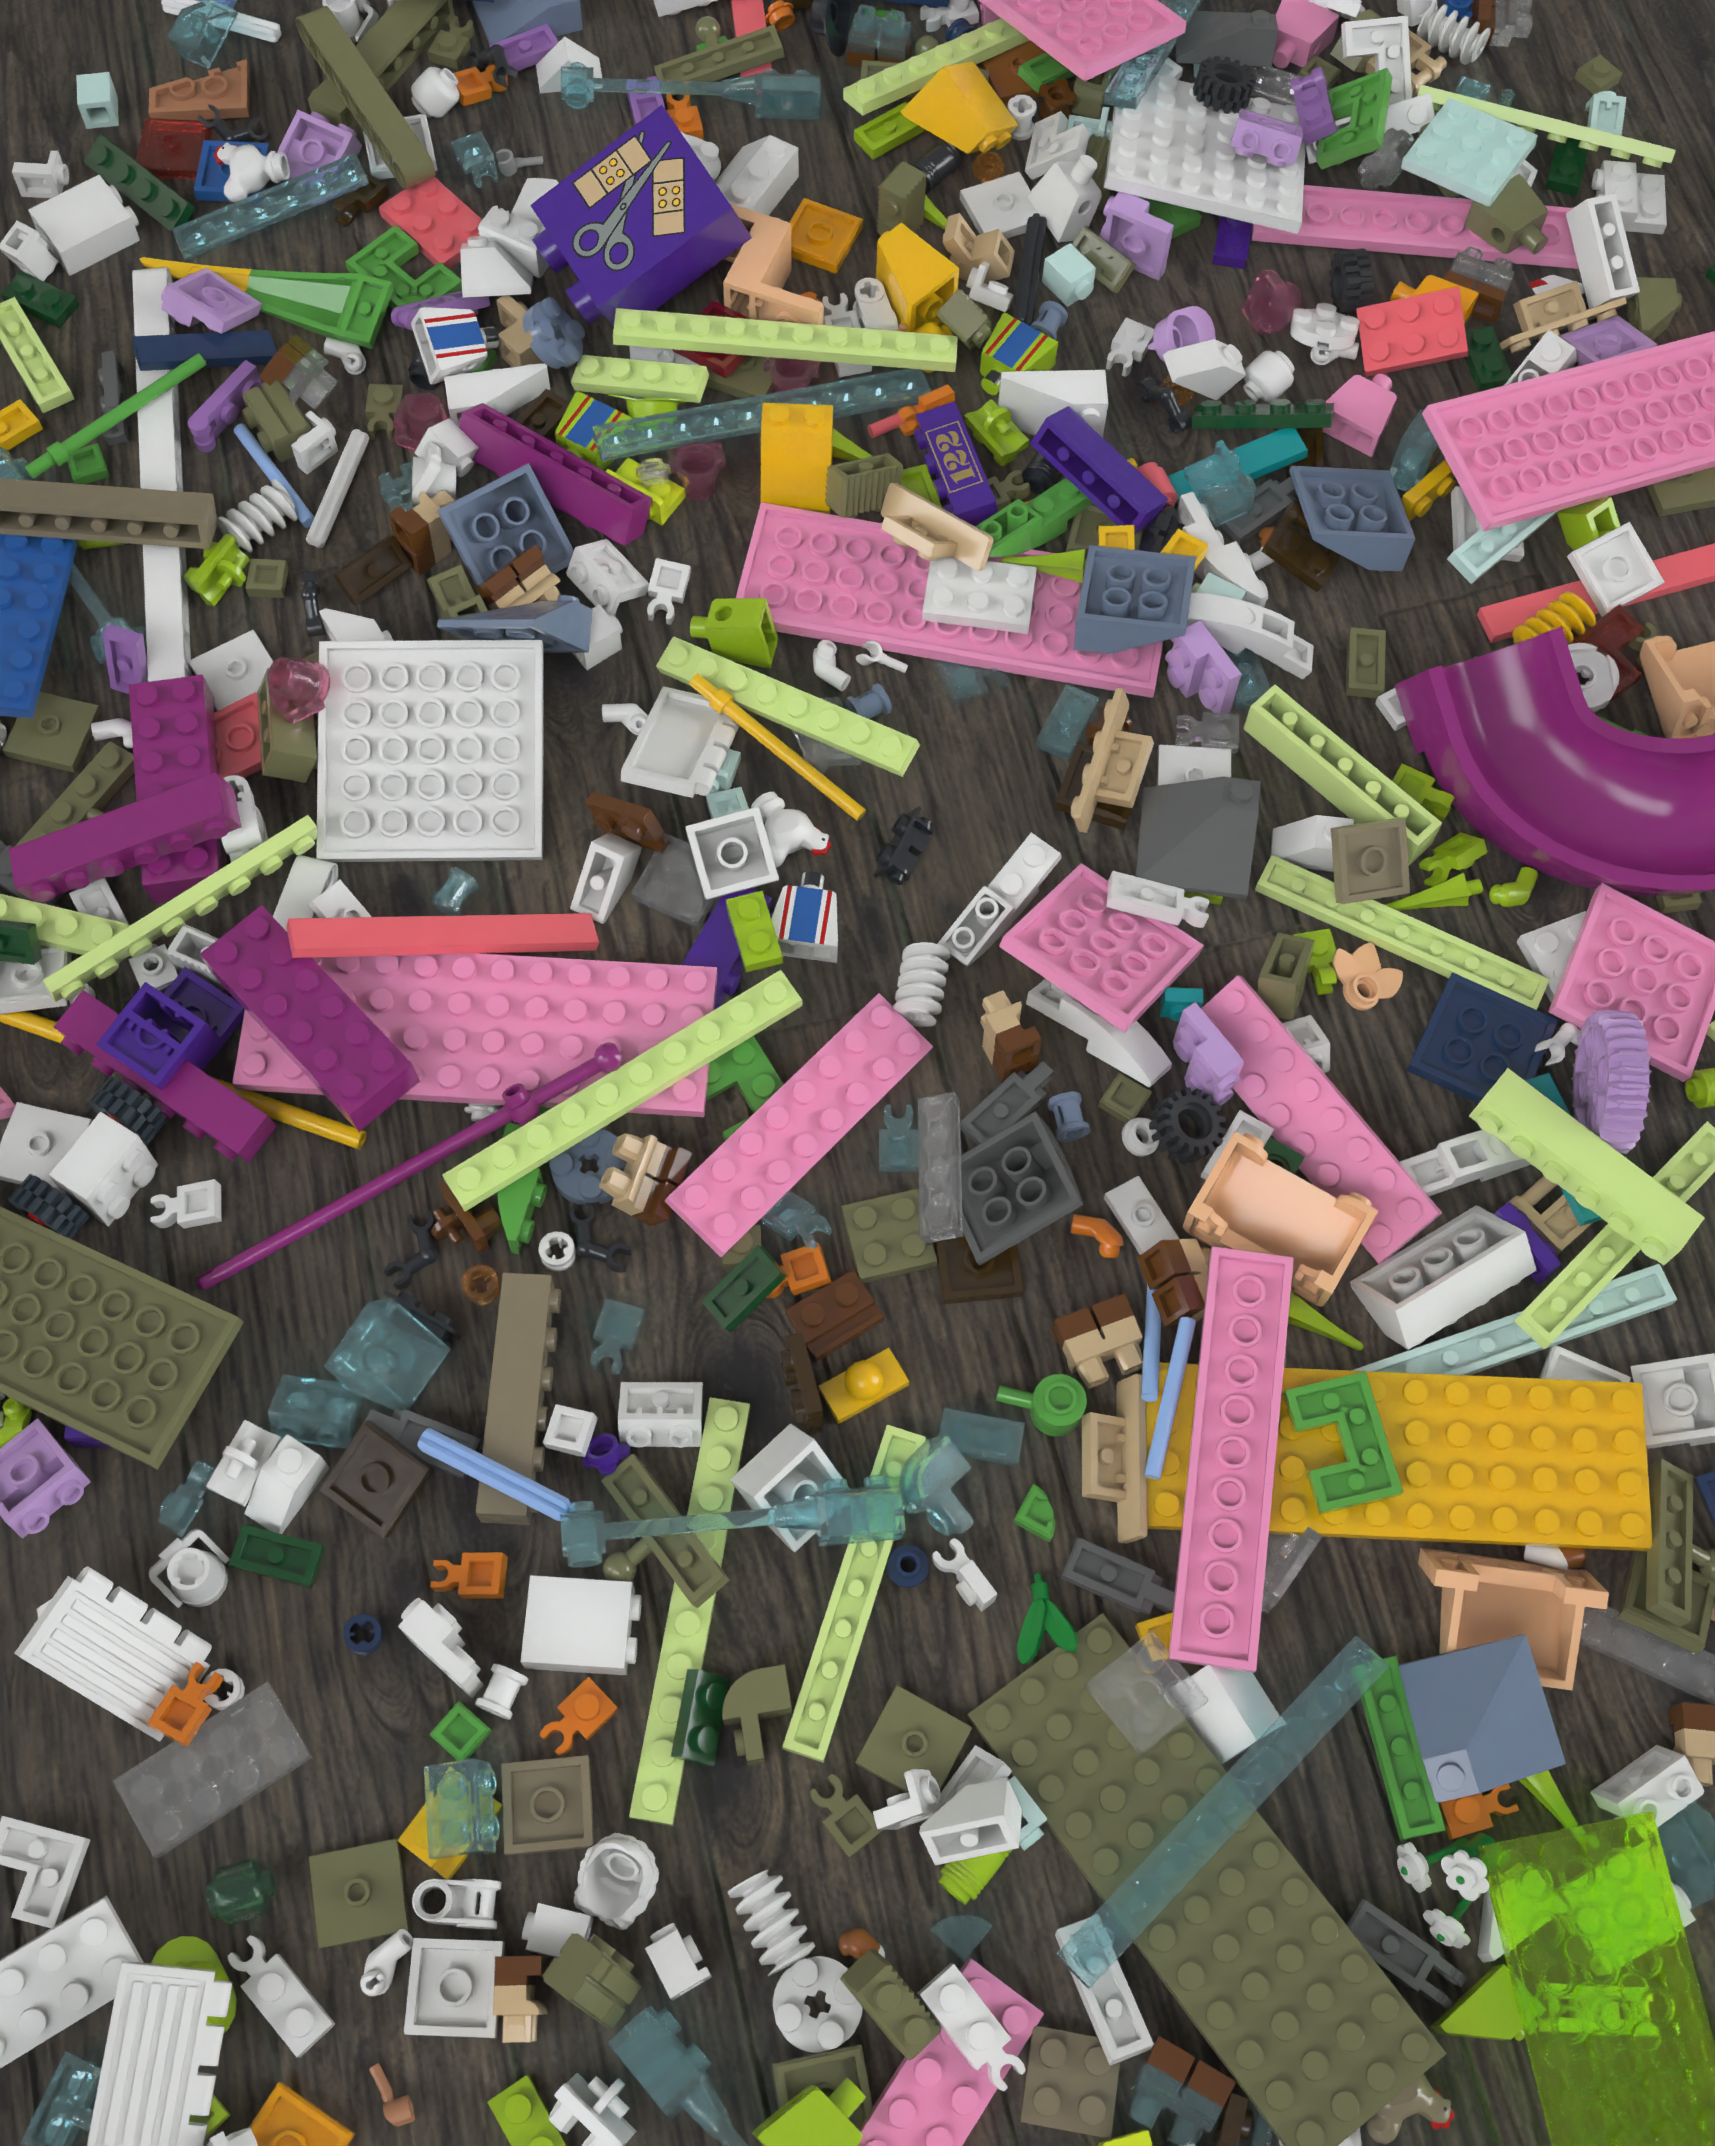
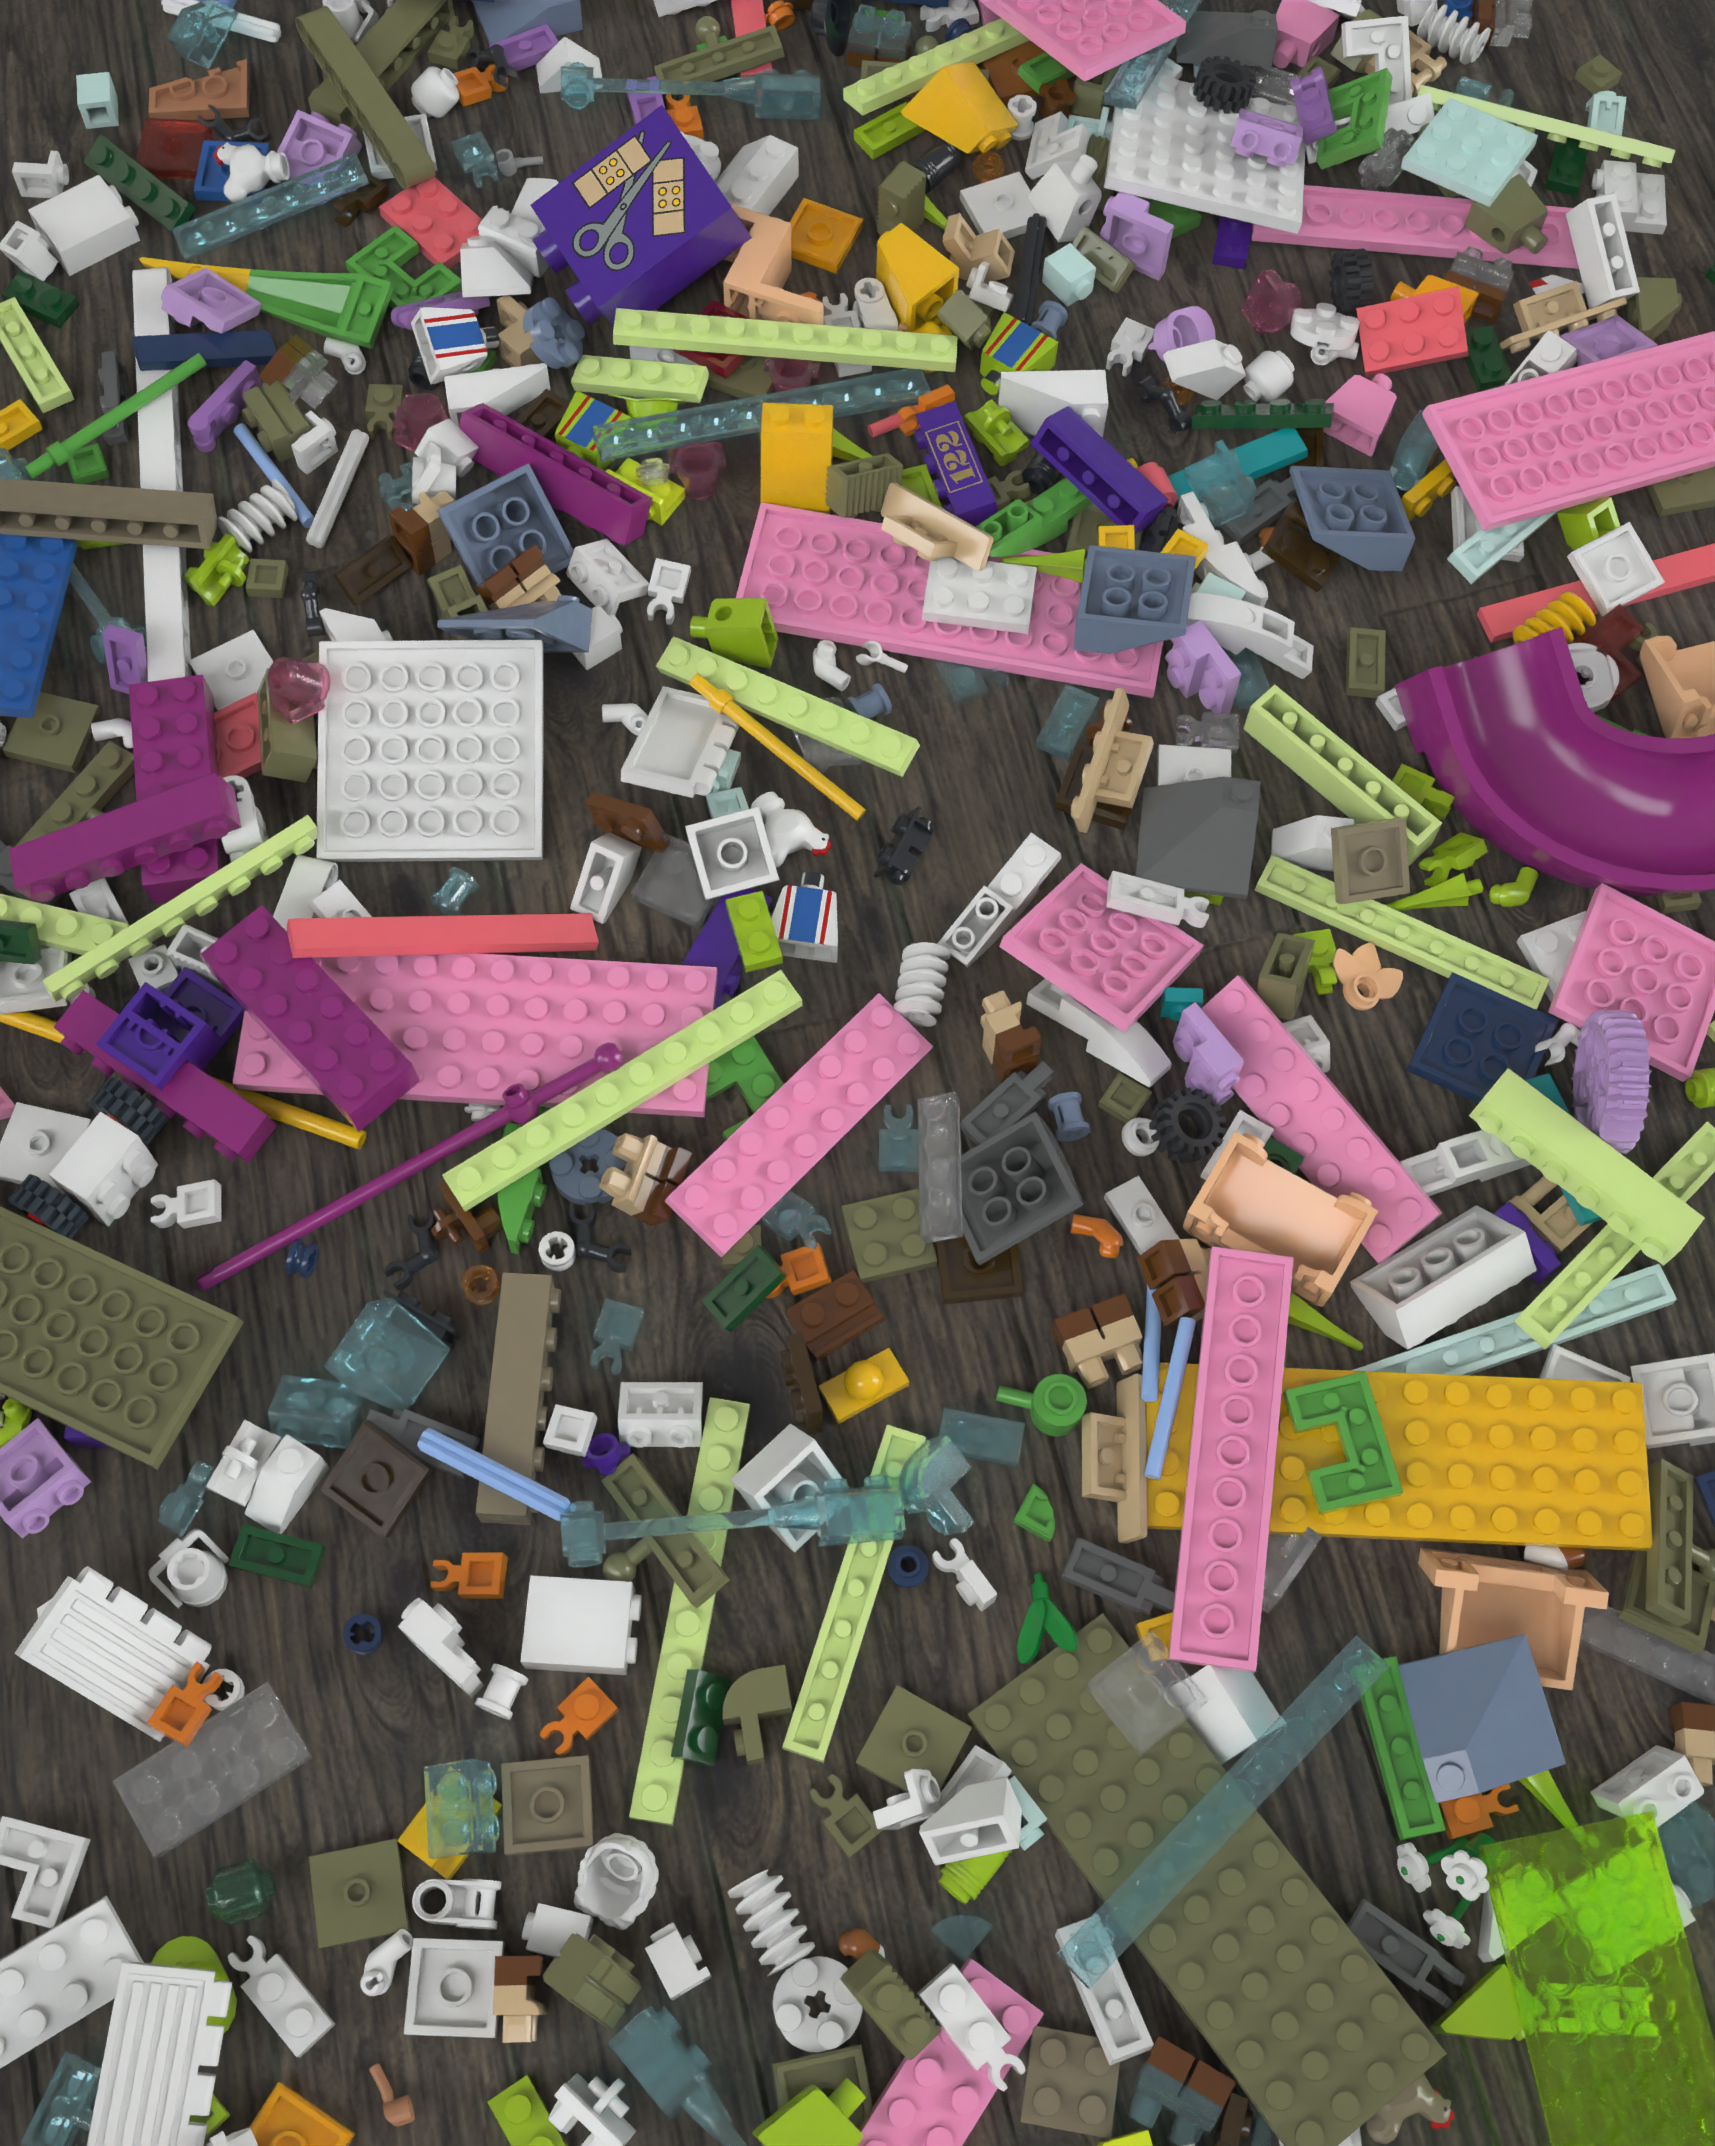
bright green tile [429,1701,492,1765] -> none
none -> dark blue bush [286,1239,319,1279]

